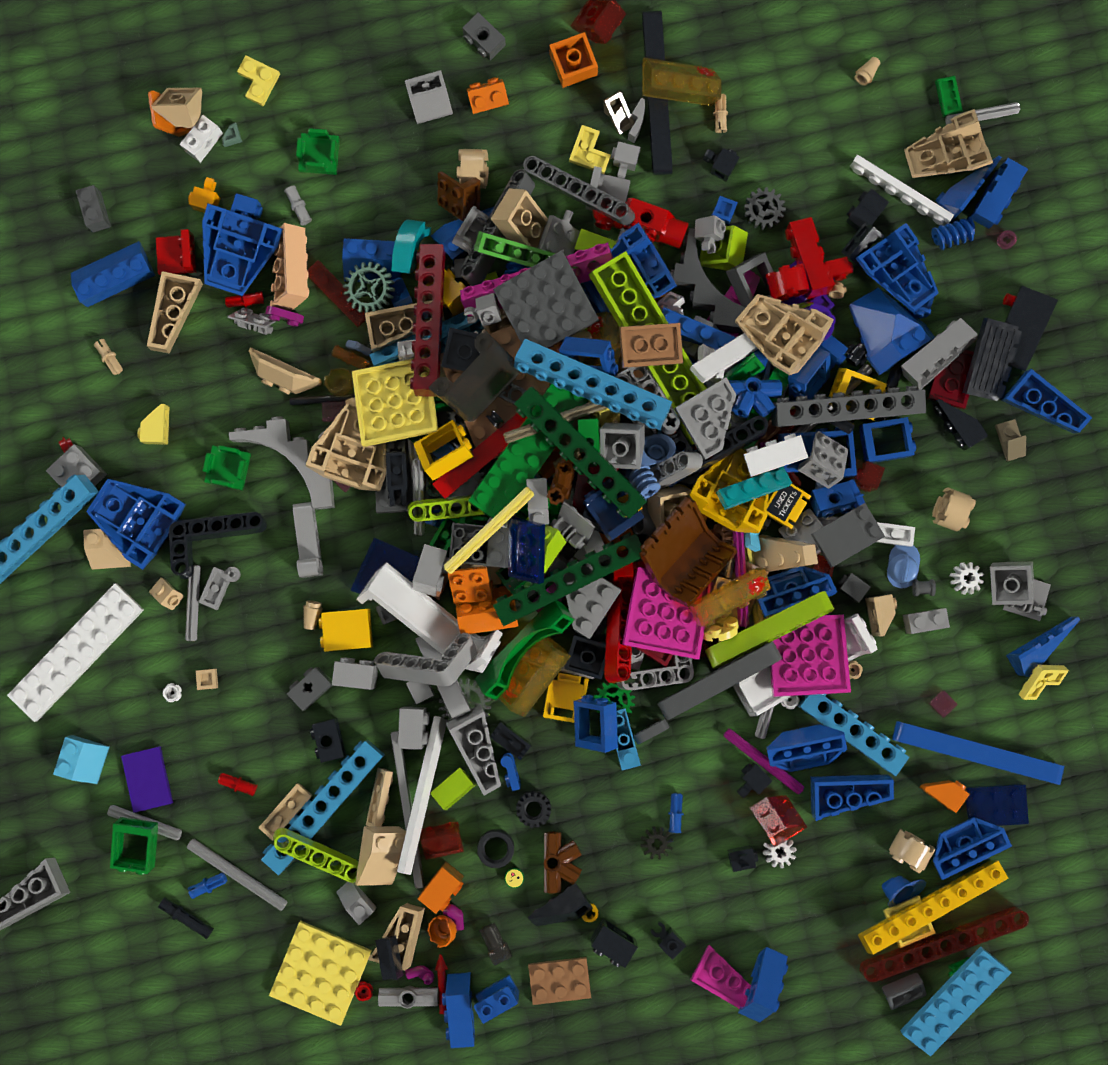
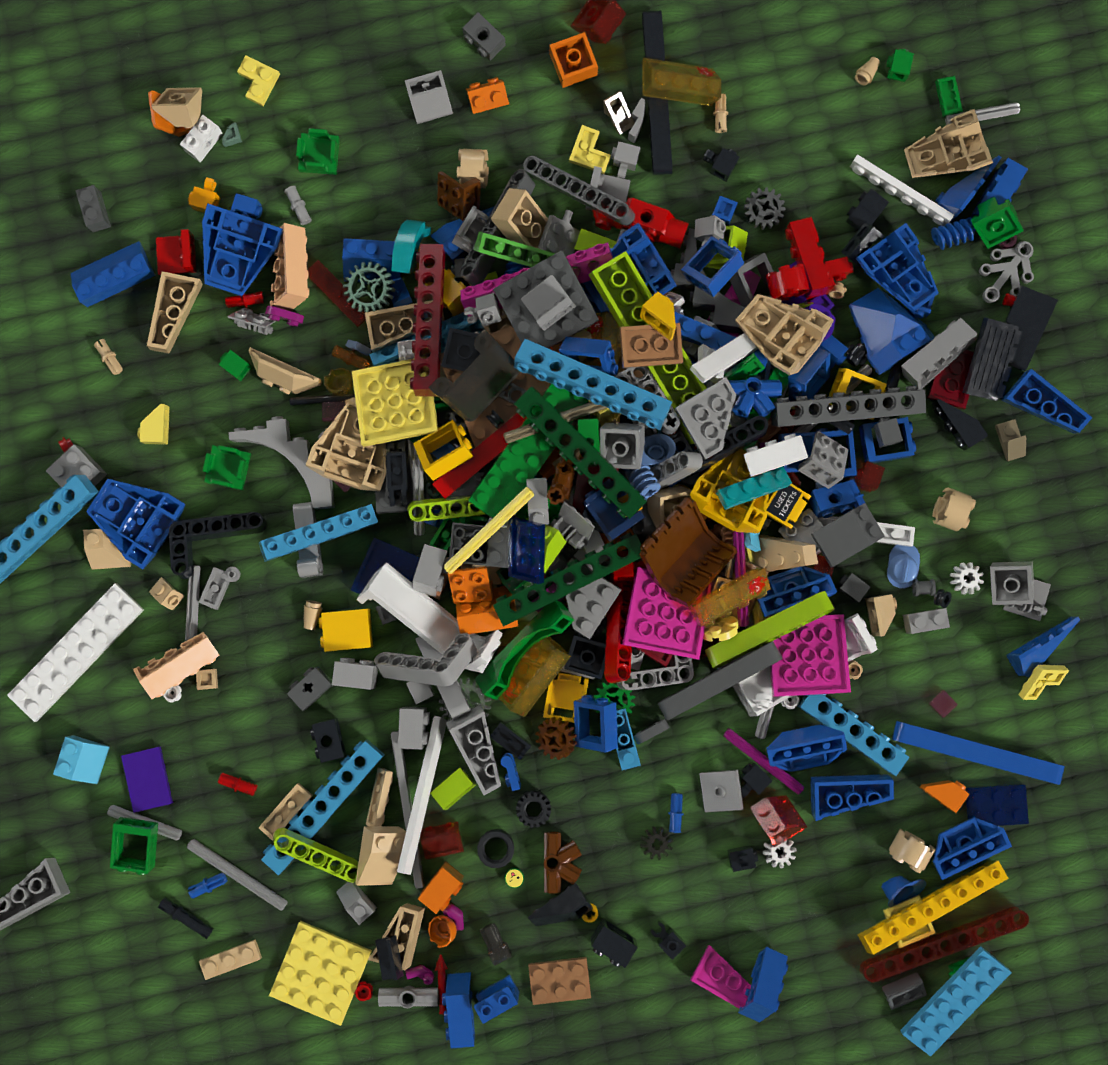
none -> light nougat wedge [133,632,220,699]
none -> tan plate [199,939,262,980]
none -> green brick [219,350,252,382]
none -> dark azure brick [258,504,378,562]
none -> light grey bracket [521,275,576,331]
none -> reddish brown gear [535,717,577,760]
none -> yellow slope [640,292,676,341]
none -> blue window [681,236,744,297]
none -> light grey plate [699,770,743,812]
none -> white plate [753,694,773,709]
none -> dark grey brick [873,417,903,448]
none -> green brick [886,49,914,82]
none -> black bush [934,589,952,608]
none -> green panel [971,197,1024,249]
none -> light grey plant [979,241,1034,303]

